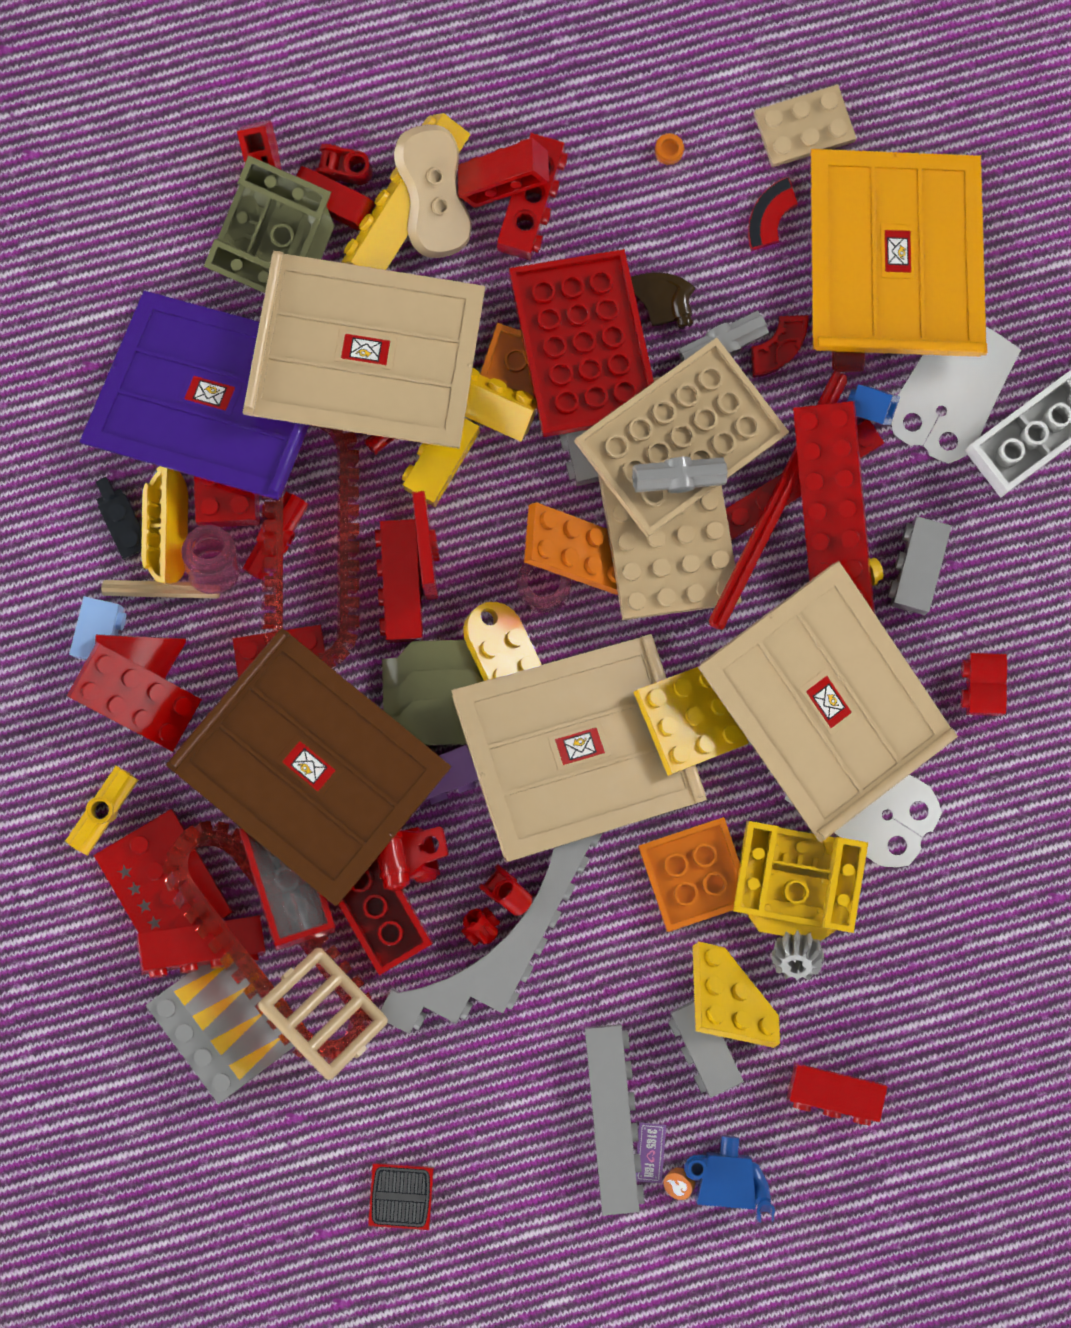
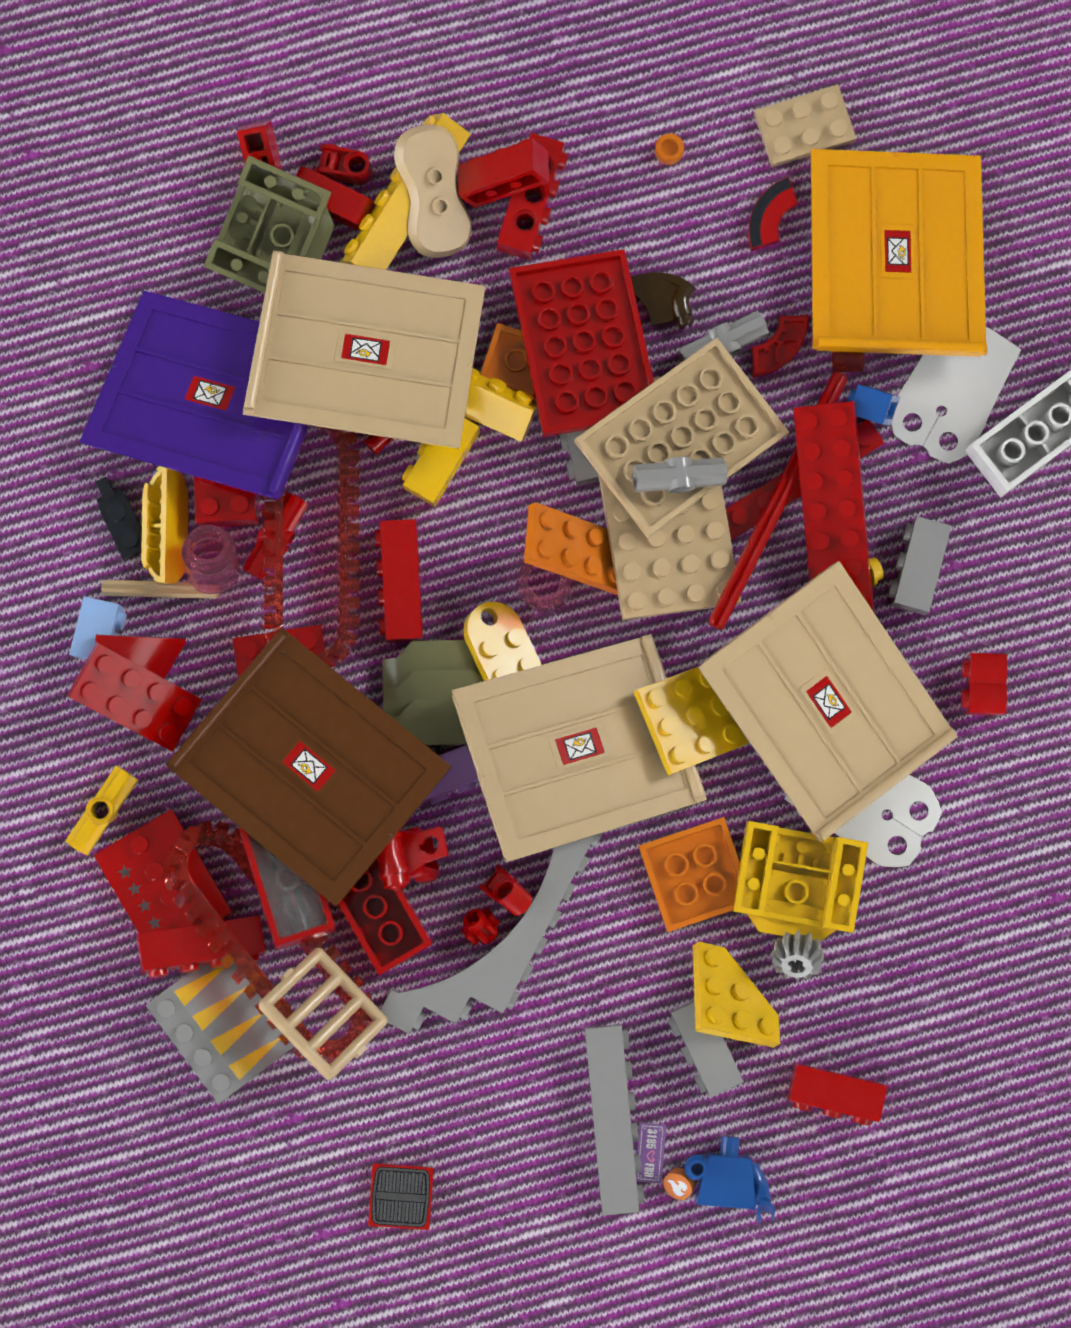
red plate [412,491,440,600] -> none

